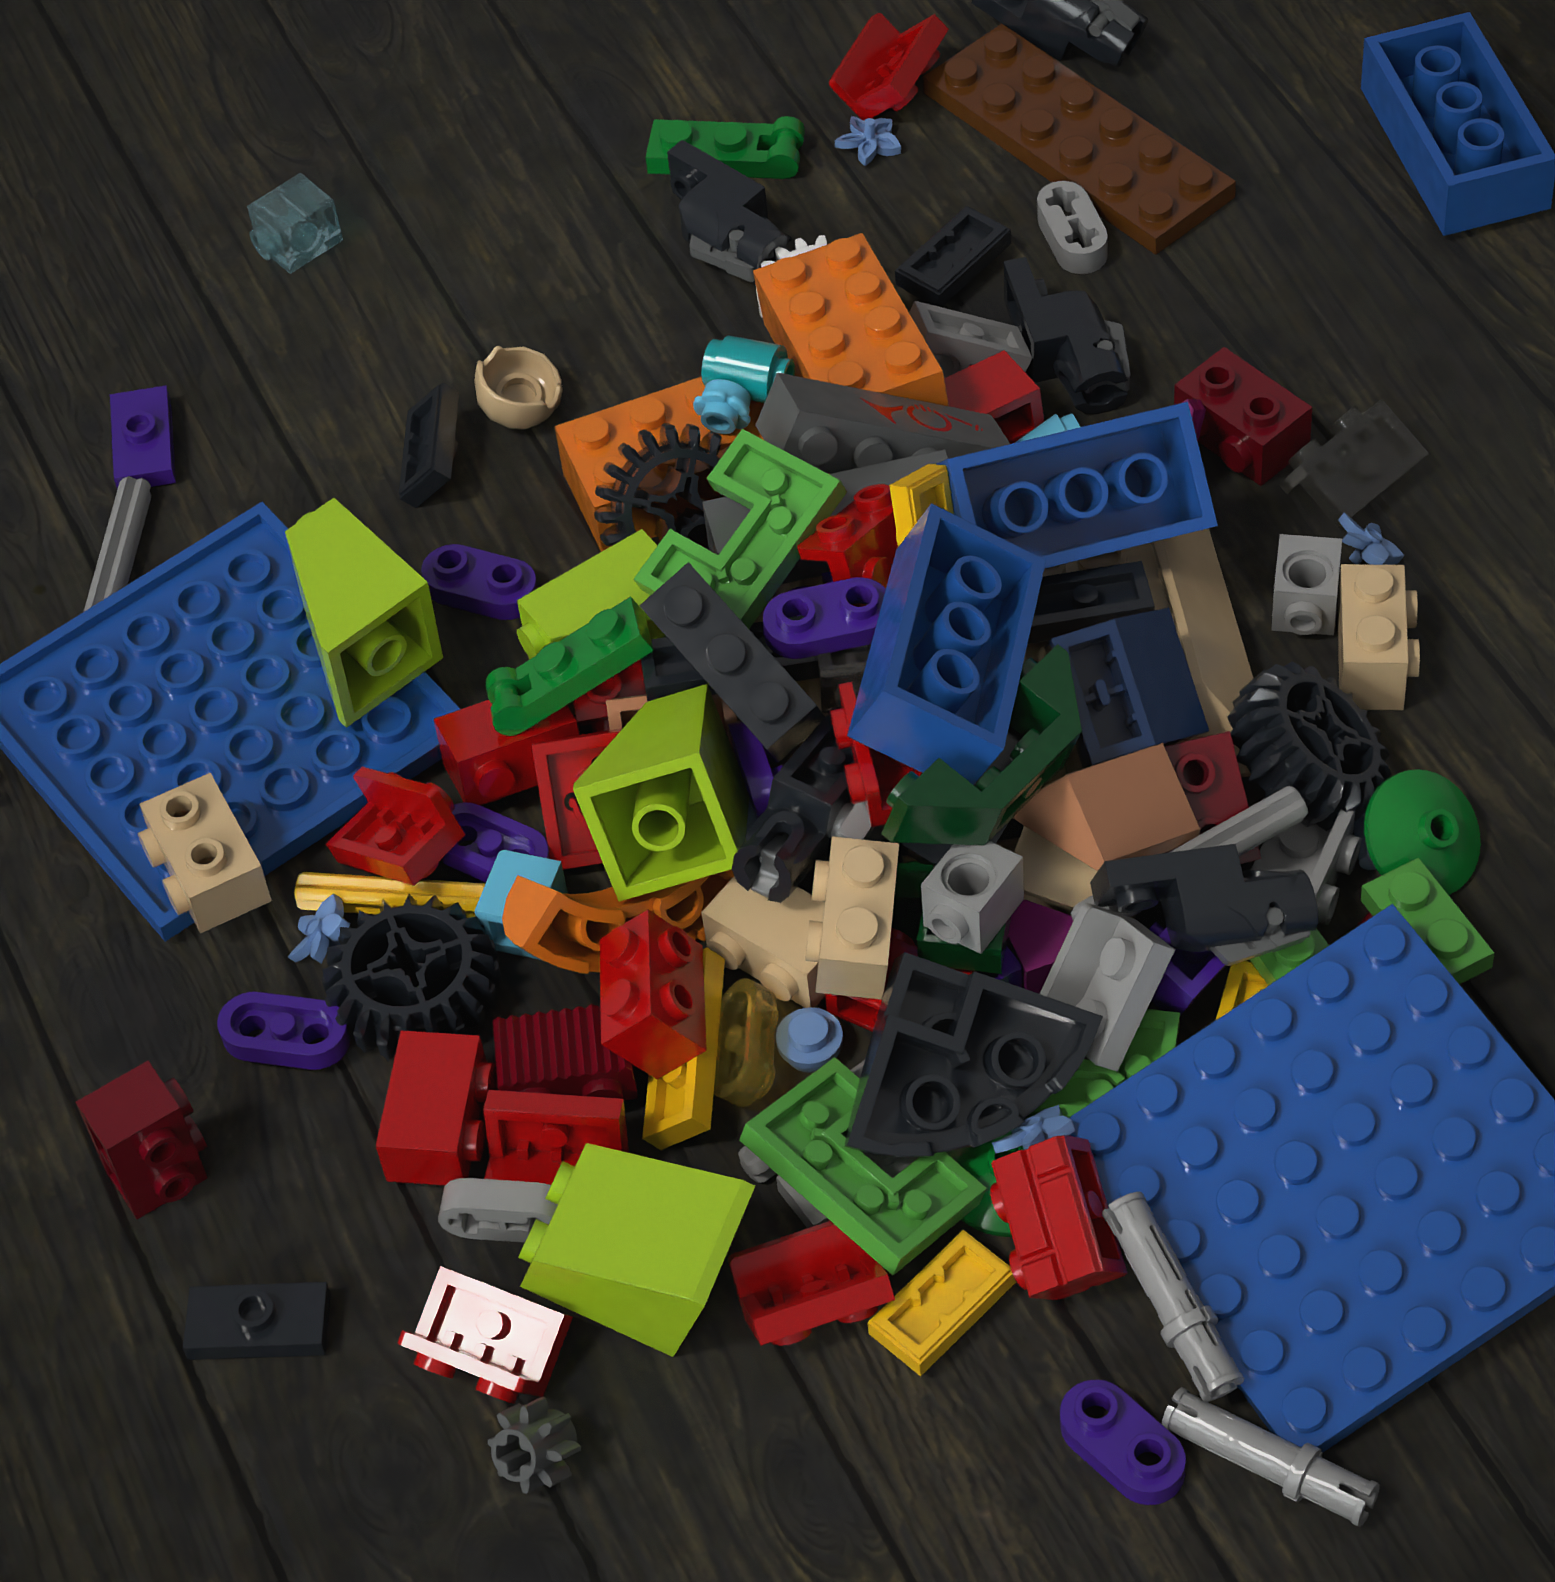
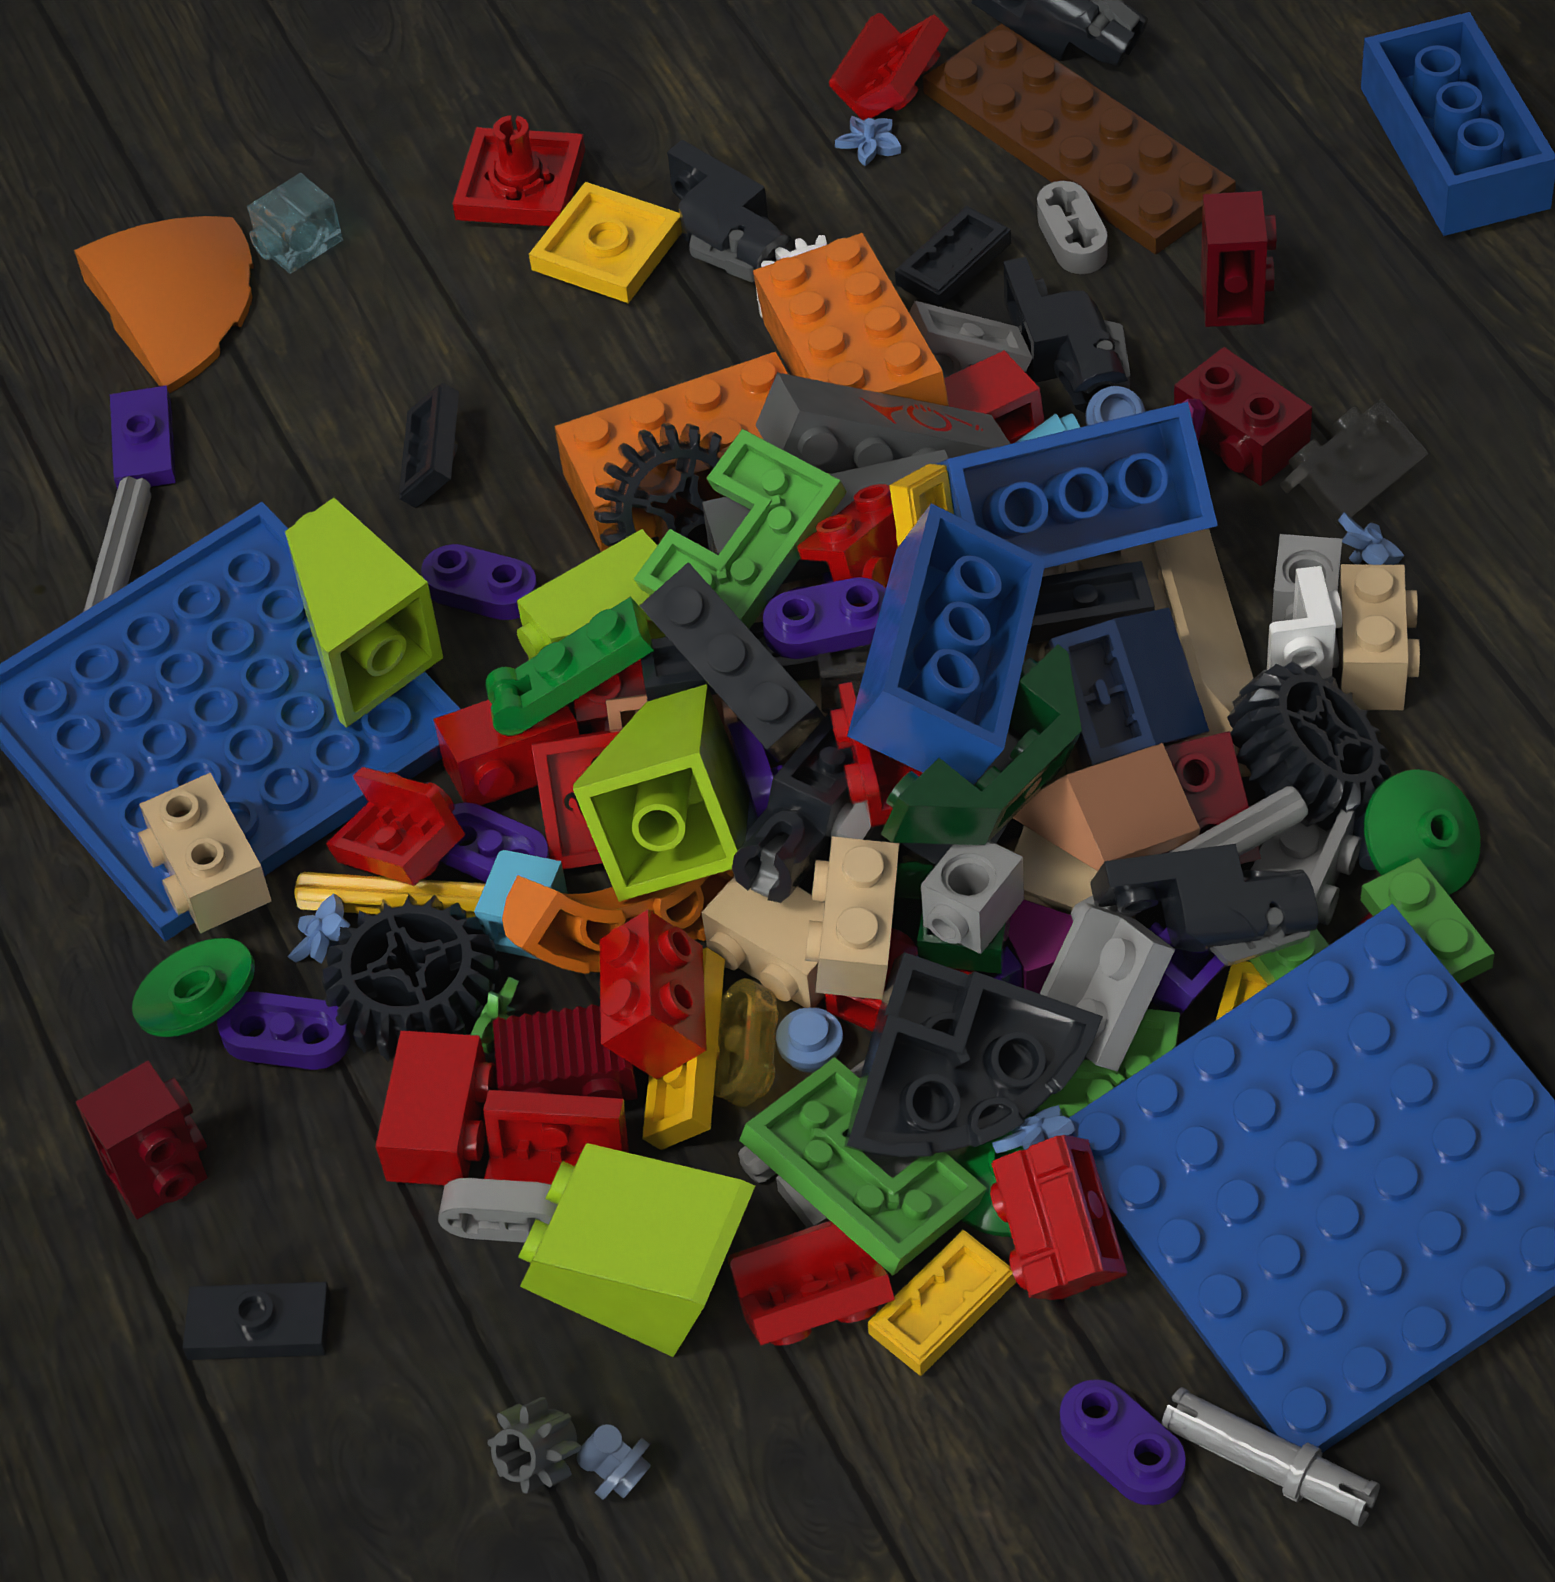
bracket [397,1266,573,1404] -> none
tan hair [474,346,563,429] -> none
green plate [645,116,805,179] -> none
medium azure plate [693,379,751,434] -> none
teal brick [701,335,795,403] -> none
light grey pin [1102,1192,1245,1402] -> none
none -> orange brick [74,216,254,393]
none -> green dish [132,938,255,1037]
none -> red plate [452,115,585,226]
none -> bright green plant [471,977,519,1054]
none -> yellow plate [529,182,682,304]
none -> sand blue plate [577,1424,651,1500]
none -> medium blue plate [1085,386,1145,426]
none -> dark red brick [1201,191,1277,327]
none -> white bracket [1267,566,1342,679]

